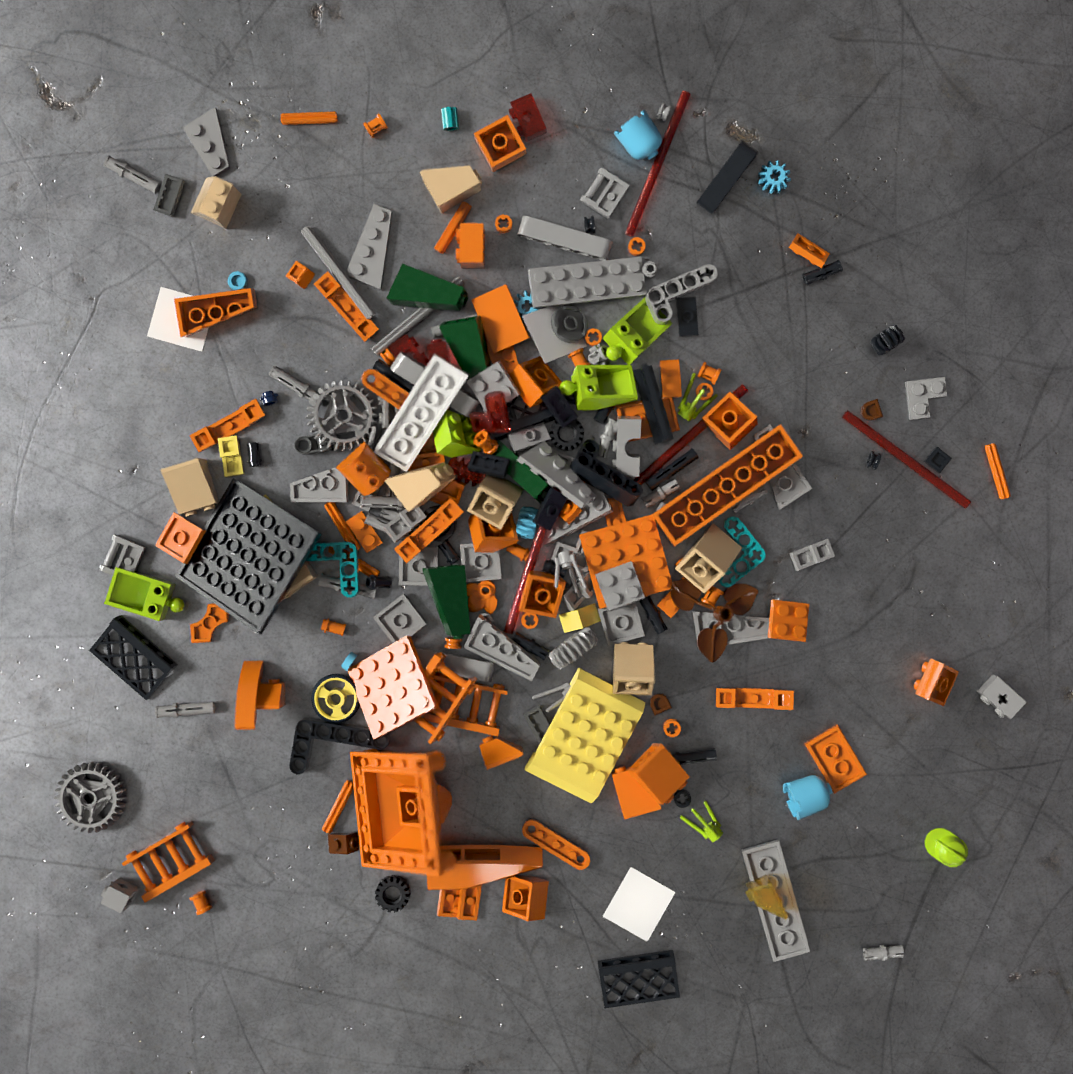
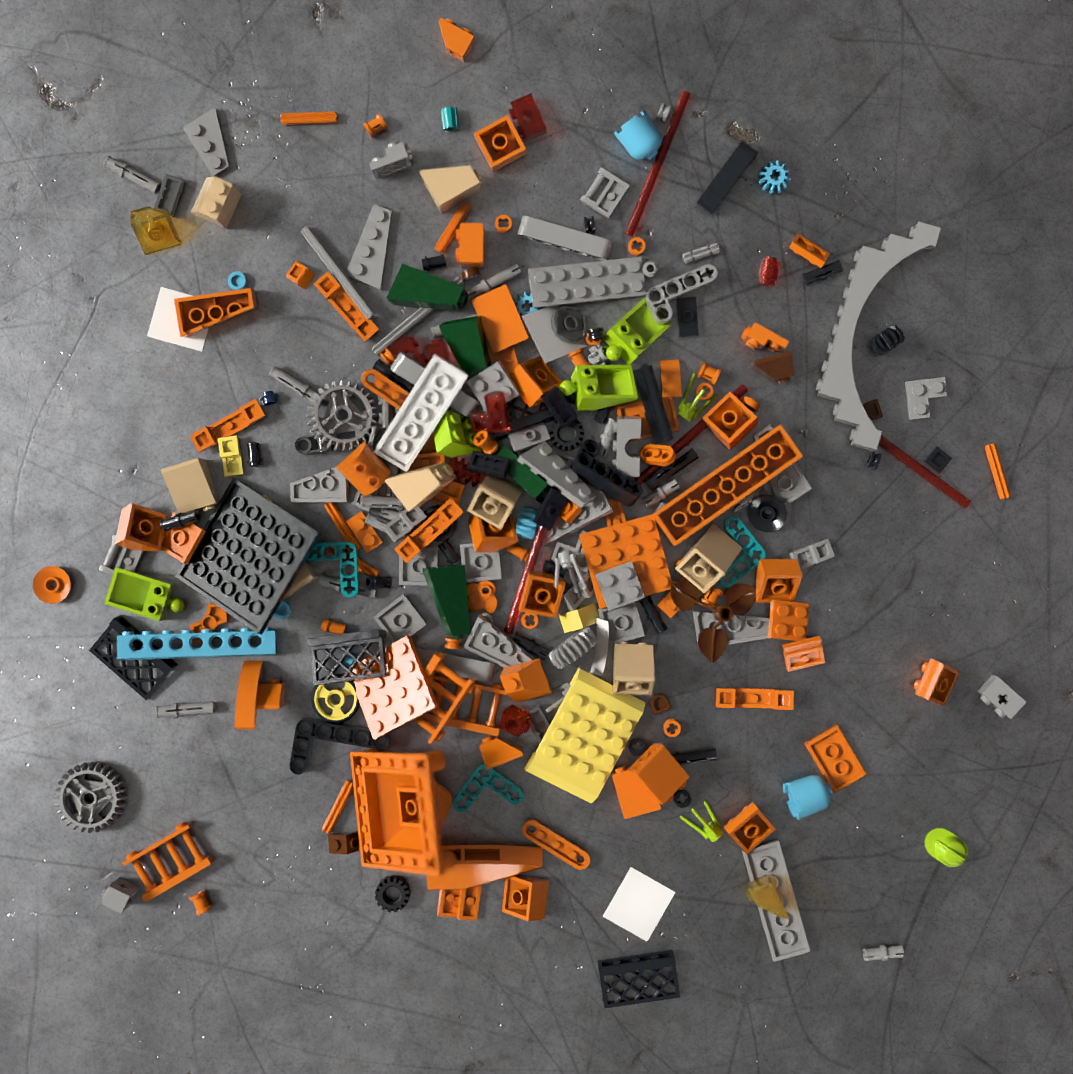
none -> orange dish [33,566,71,604]
none -> orange slope [115,503,167,551]
none -> medium azure brick [117,627,276,660]
none -> clear yellow slope [130,206,182,255]
none -> black pin [160,509,201,531]
none -> medium azure tile [273,600,291,619]
none -> fence [307,629,387,685]
none -> light grey plate [369,142,413,179]
none -> black pin [421,254,446,272]
none -> orange slope [439,18,475,62]
none -> teal beam [453,763,524,813]
none -> reddish brown tile [460,267,481,282]
none -> light grey pin [466,263,522,300]
none -> clear red brick [498,704,531,737]
none -> orange slope [500,658,552,703]
none -> black bush [587,327,605,341]
none -> white sticker [591,618,609,676]
none -> black bush [629,738,646,756]
none -> orange plate [639,444,676,466]
none -> light grey axle [682,243,720,264]
none -> orange brick [724,802,776,854]
none -> orange plate [740,322,789,353]
none -> orange tile [741,396,760,412]
none -> black dish [748,495,787,532]
none -> reddish brown slope [749,351,794,384]
none -> orange slope [756,559,802,603]
none -> clear red brick [758,257,780,286]
none -> orange plate [782,636,825,672]
none -> light grey arch [816,222,941,452]

